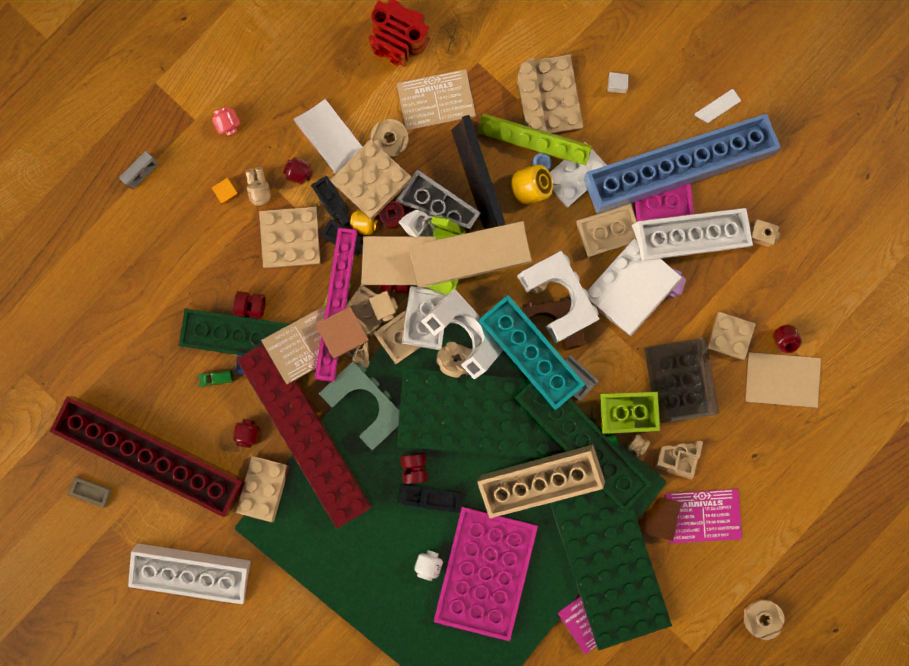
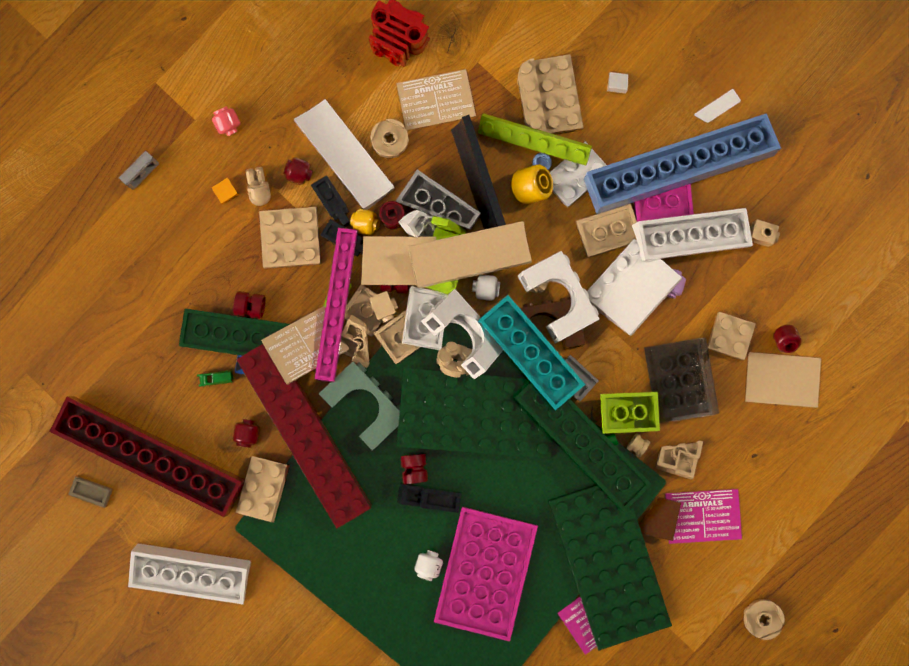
nougat tile [315,306,369,359] -> none
tan plate [330,139,412,220] -> none
tan brick [477,445,605,518] -> none
none -> white head [472,275,500,301]

